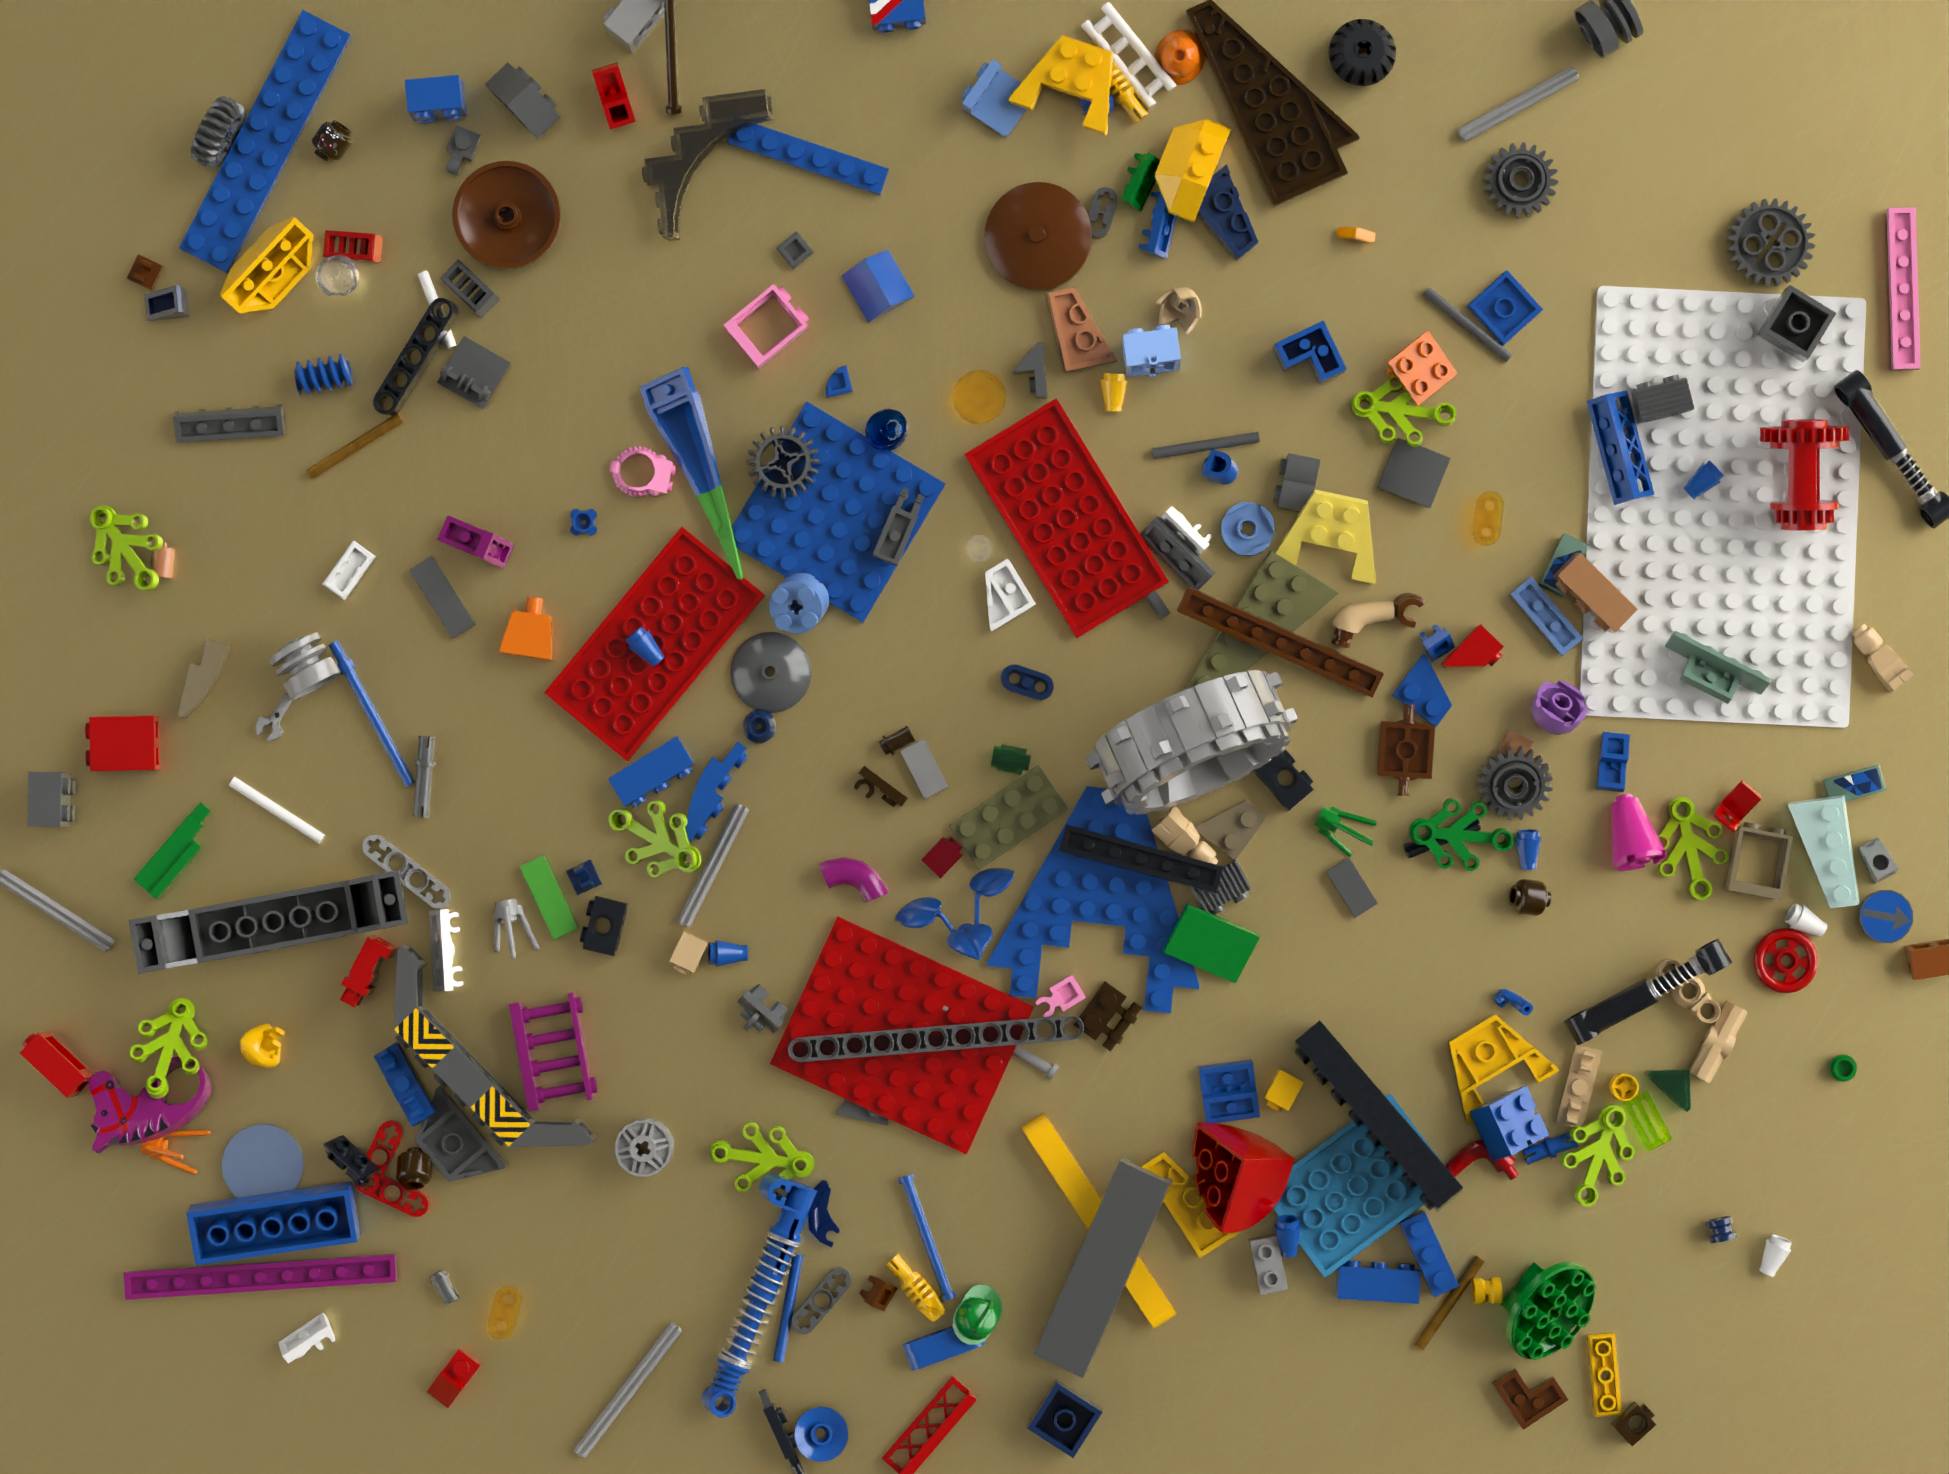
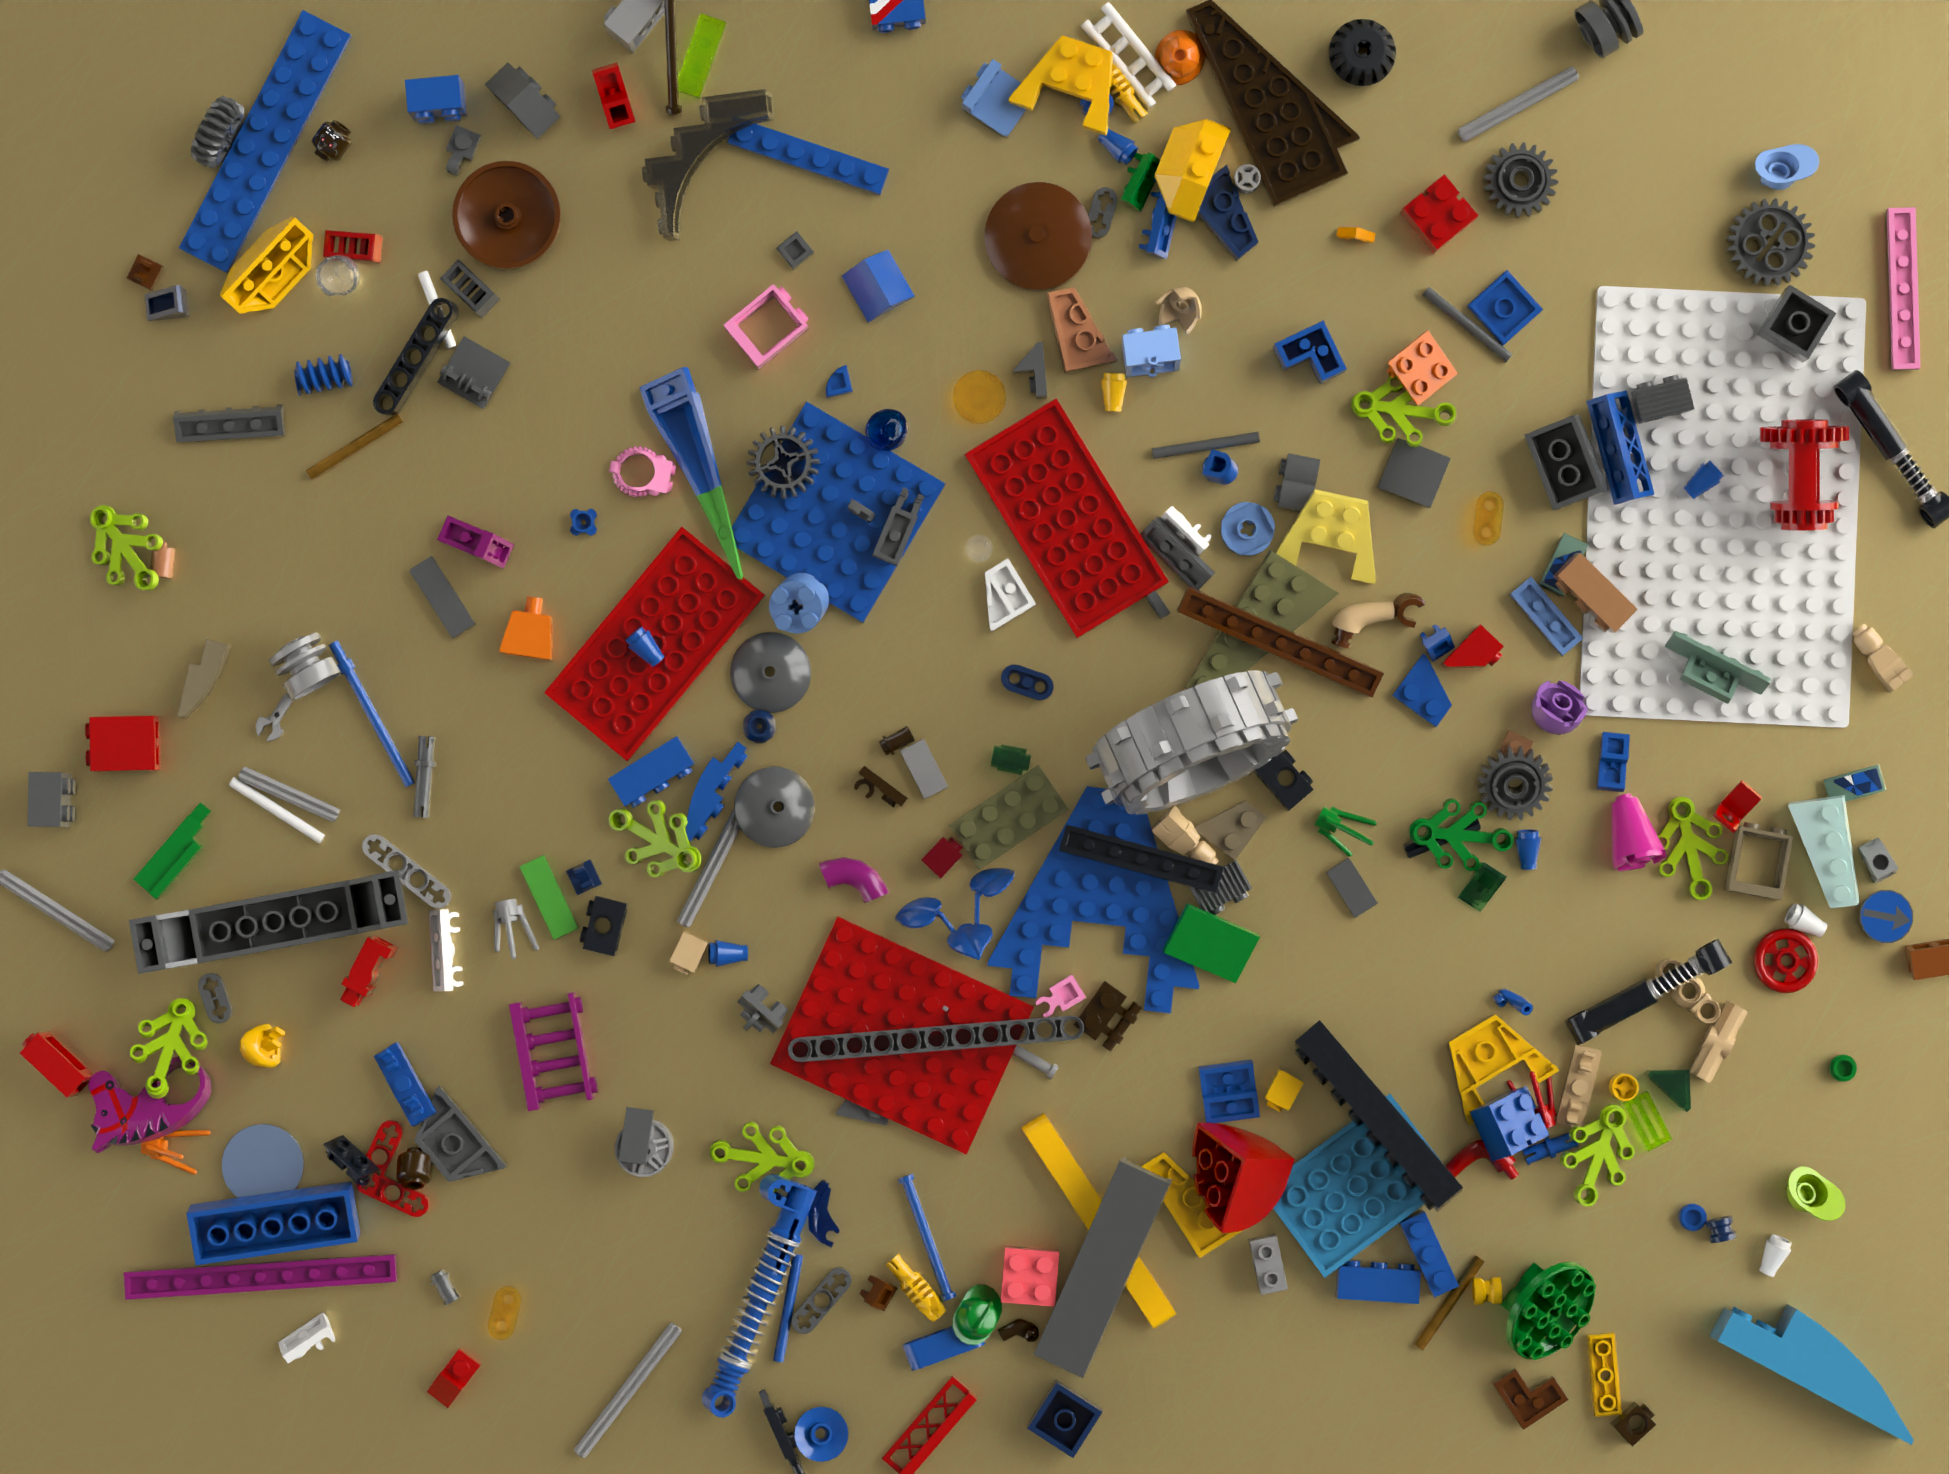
white plate [322,540,376,600] -> none
dark grey slope [394,944,597,1147] -> none
blue cone [1274,1215,1301,1257] -> none
reddish brown plate [1377,704,1435,796] -> none
dark brown head [1509,879,1551,916] -> none
none -> dark grey beam [198,973,233,1023]
none -> light grey axle [238,767,340,822]
none -> dark grey tile [619,1107,654,1165]
none -> clear neon green tile [678,13,727,99]
none -> dark grey dish [734,767,815,848]
none -> dark grey tile [848,499,876,523]
none -> dark brown arm [998,1319,1039,1342]
none -> coral brick [1001,1245,1059,1307]
none -> blue cone [1097,128,1138,165]
none -> light grey wheel [1233,164,1261,194]
none -> red piece [1400,174,1479,254]
none -> clear green slope [1458,862,1507,912]
none -> red plant [1507,1071,1557,1128]
none -> dark grey brick [1525,415,1609,510]
none -> blue tile [1678,1203,1707,1231]
none -> dark azure slope [1709,1304,1914,1445]
none -> light blue piece [1755,144,1819,190]
none -> lime piece [1785,1166,1846,1221]

